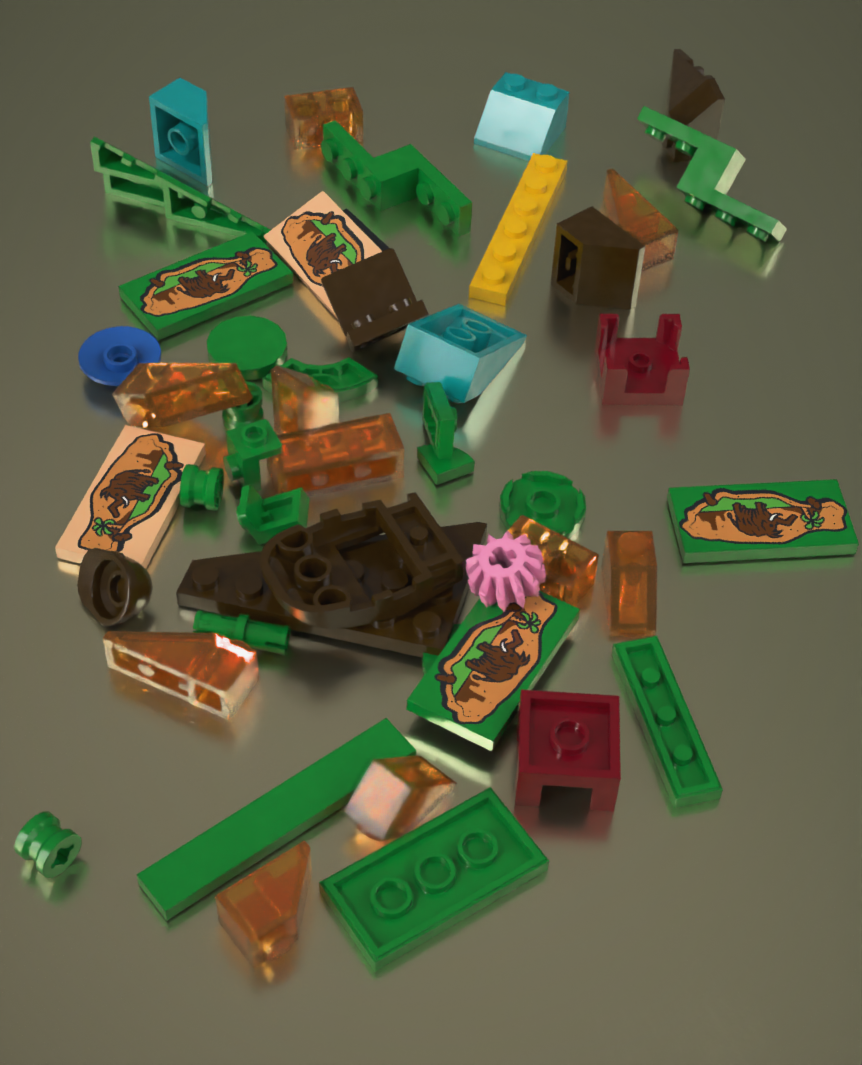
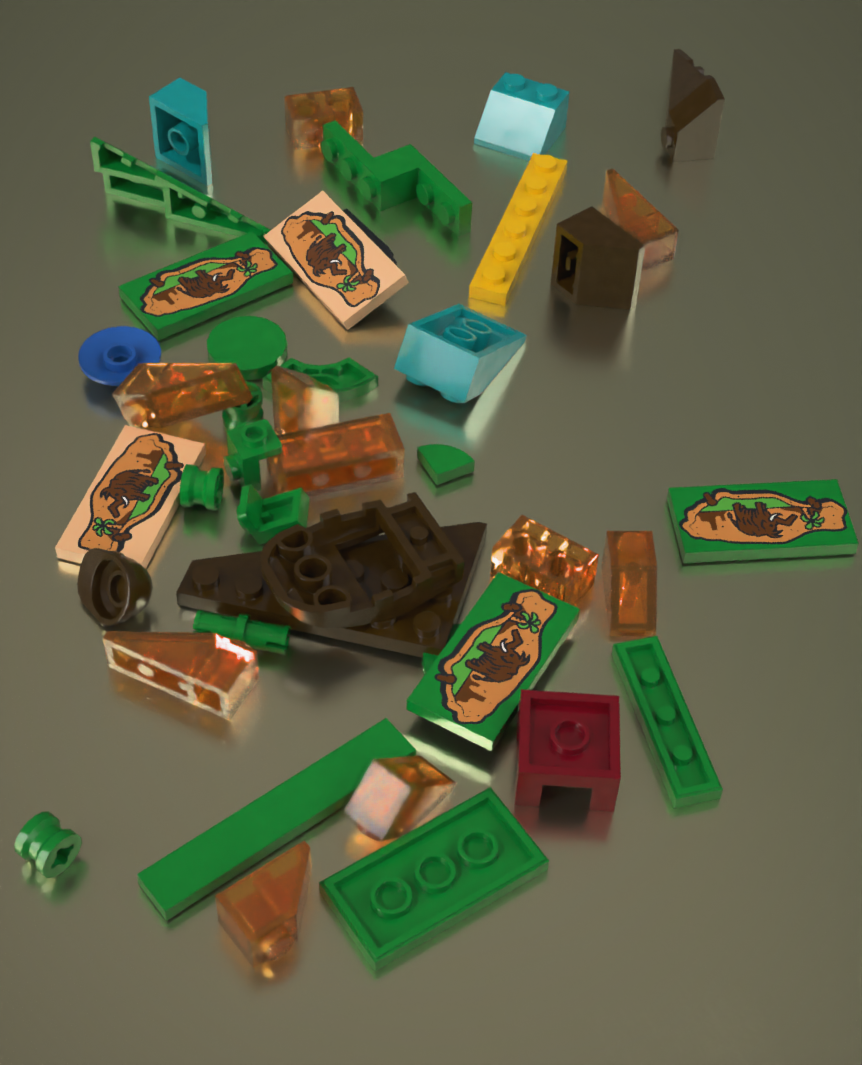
dark brown bracket [321,248,429,353] -> none
green plate [422,382,457,459] -> none
bright pink gear [466,530,546,612] -> none
green tile [499,471,586,544] -> none
dark red panel [595,314,690,405] -> none
green bracket [637,106,787,242] -> none

